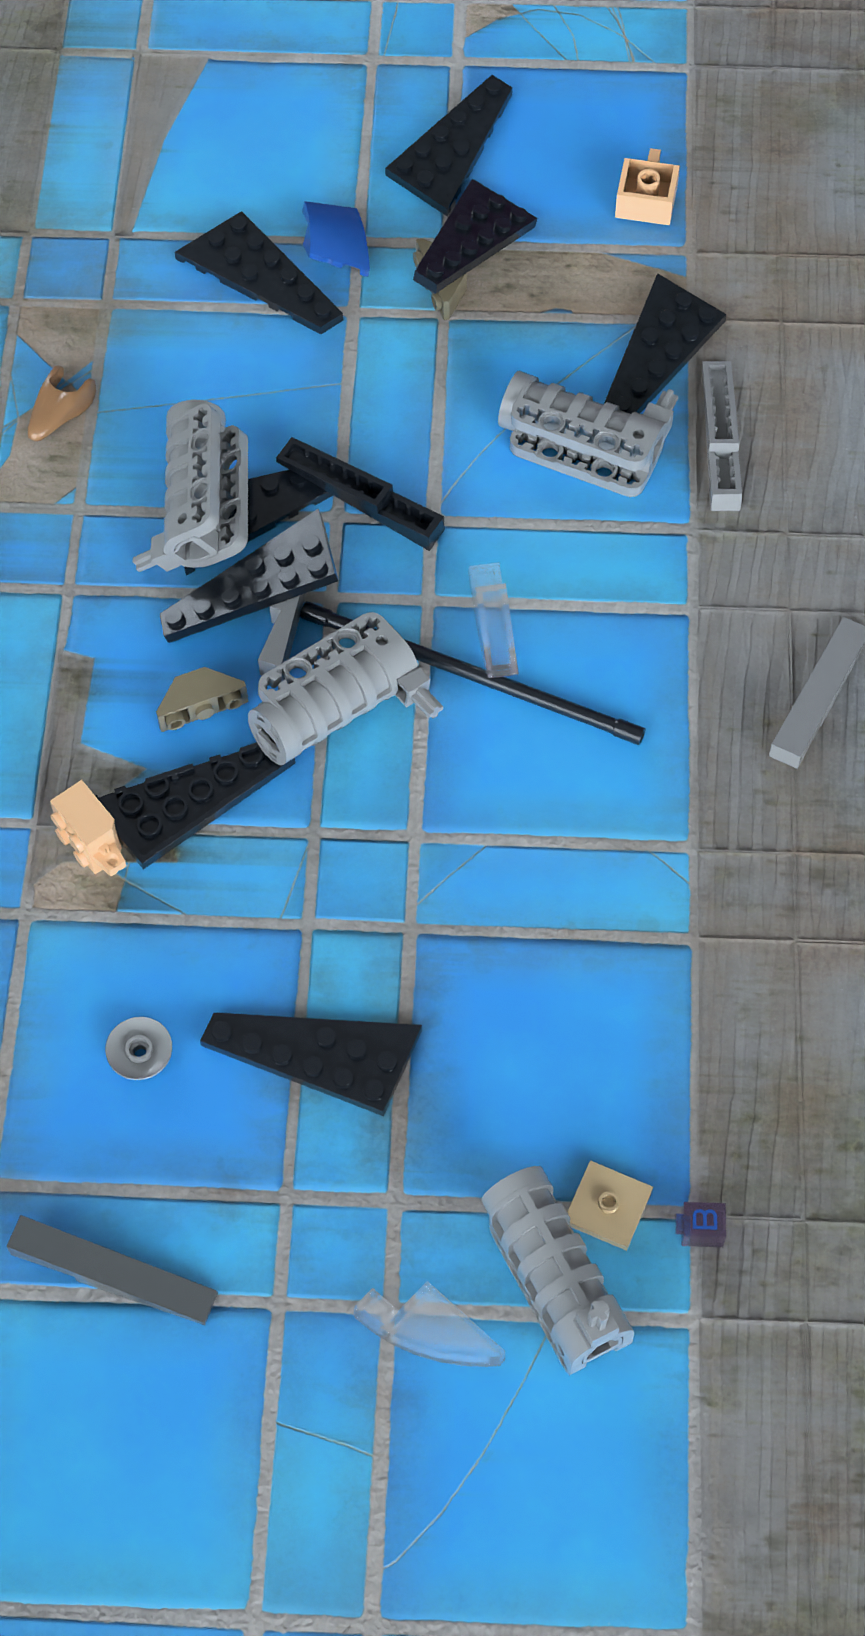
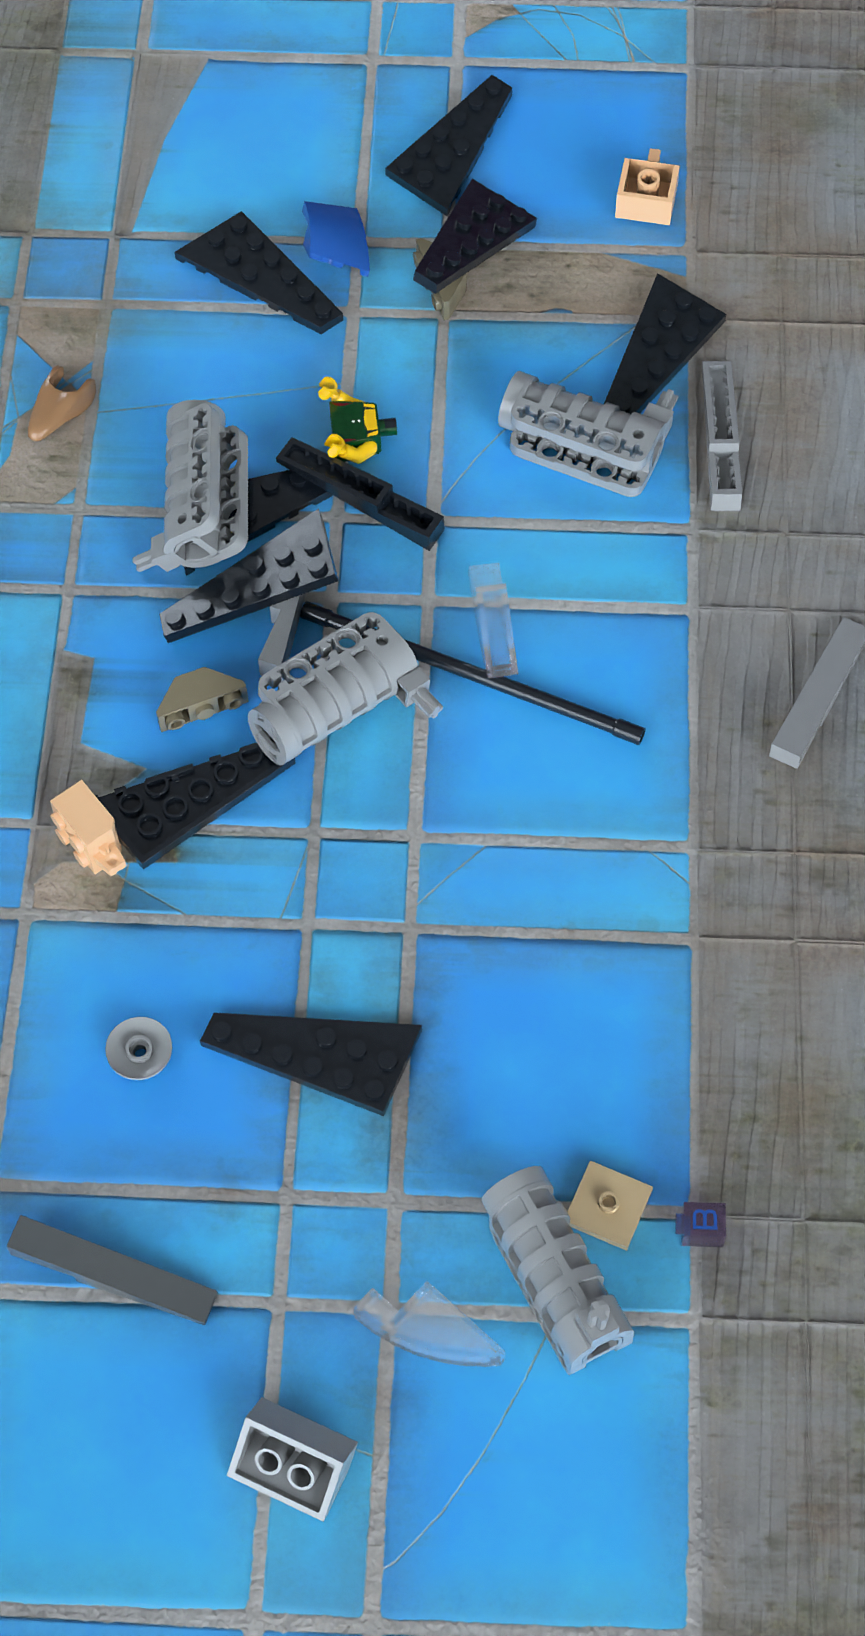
none -> light grey slope [227,1397,358,1522]
none -> torso [318,376,397,464]

